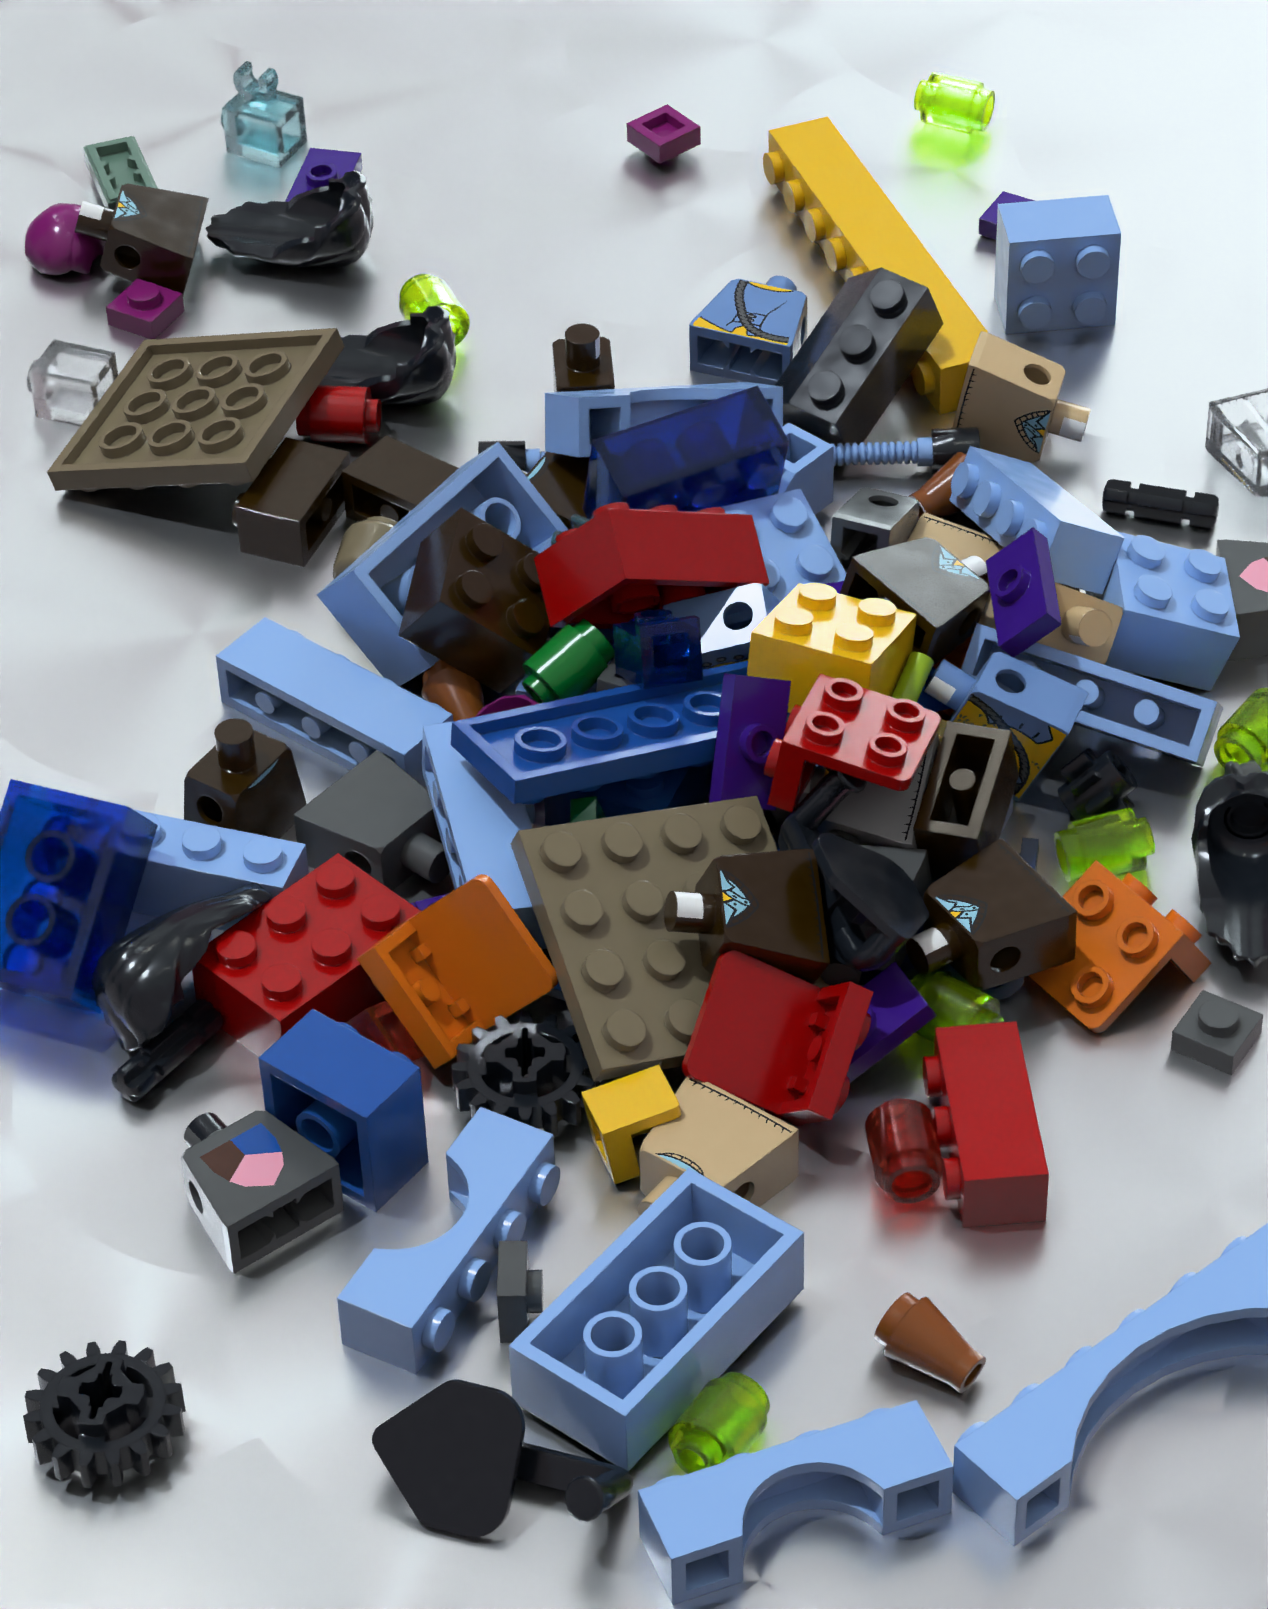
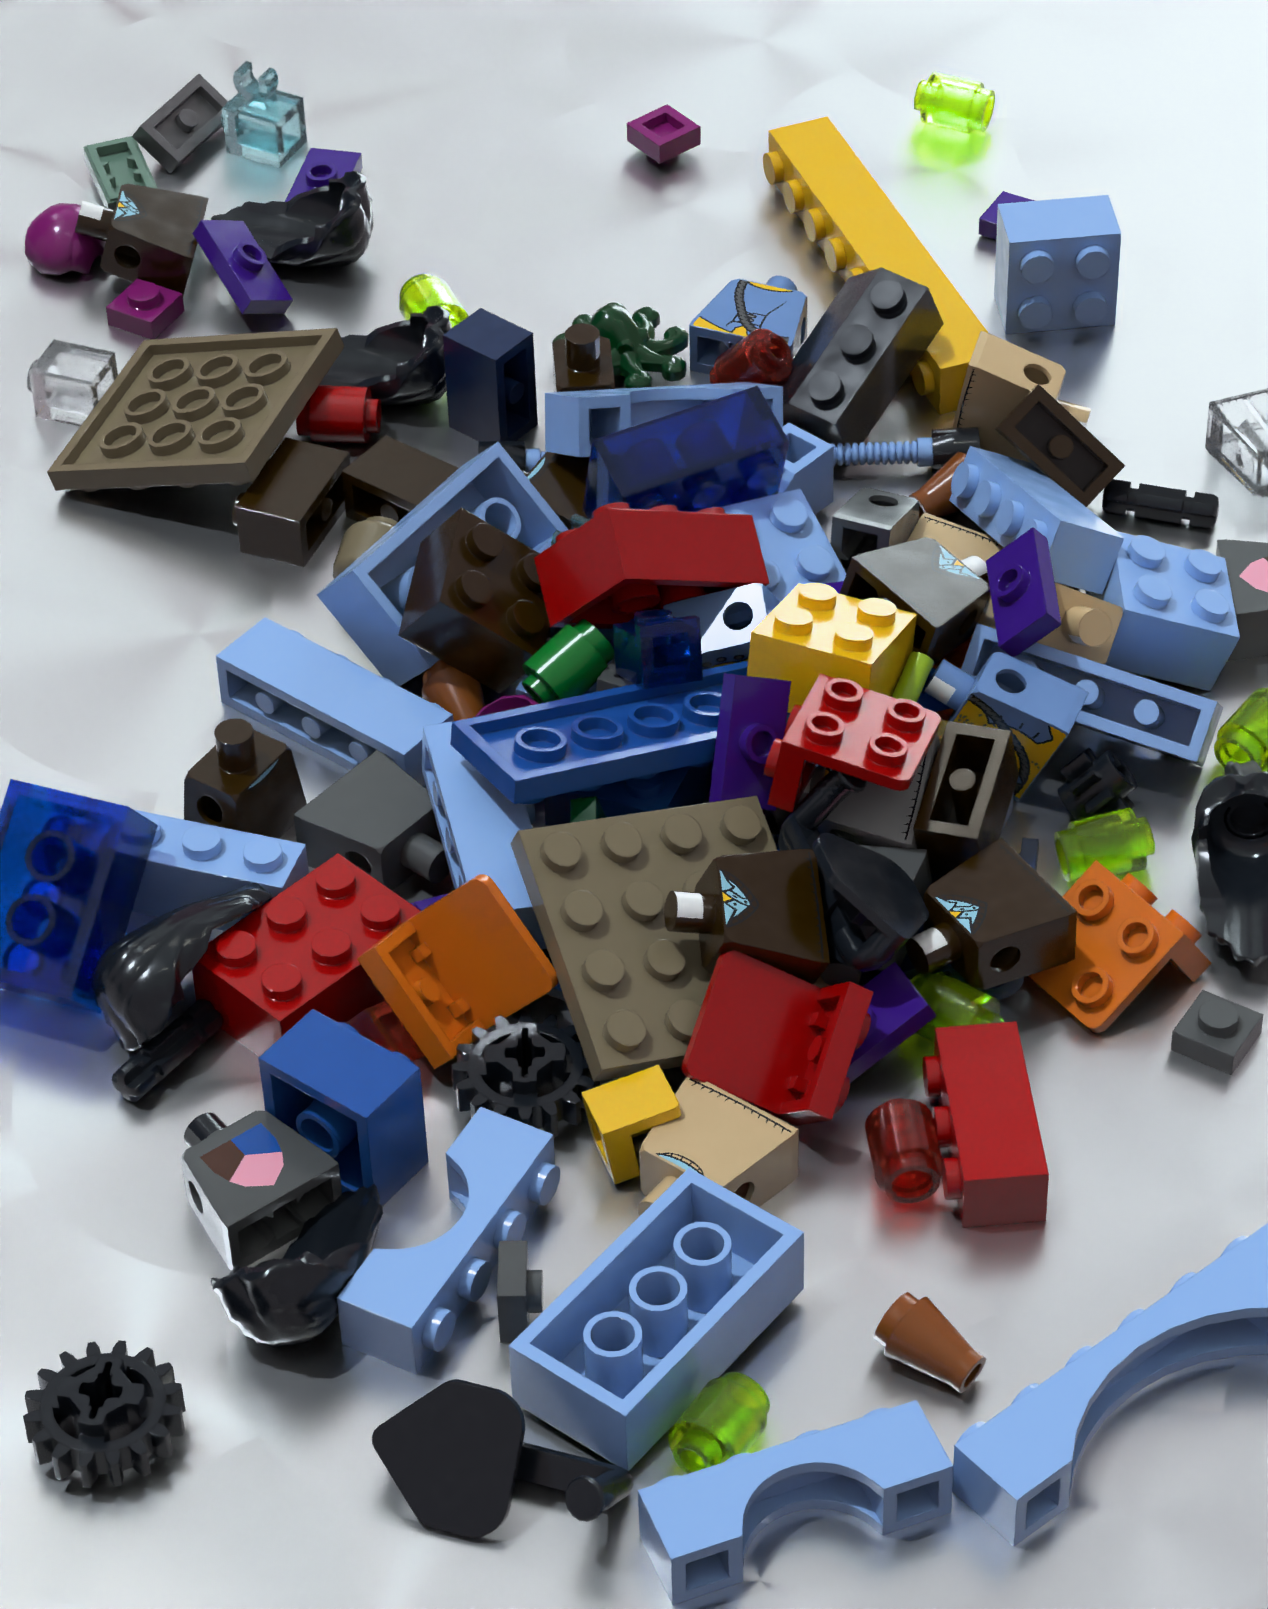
none -> flat silver plate [132,74,237,173]
none -> dark purple plate [192,220,293,314]
none -> black hair [211,1184,383,1348]
none -> dark blue brick [443,308,538,442]
none -> dark green animal [552,302,689,388]
none -> clear red brick [710,328,793,386]
none -> dark brown brick [995,384,1126,507]

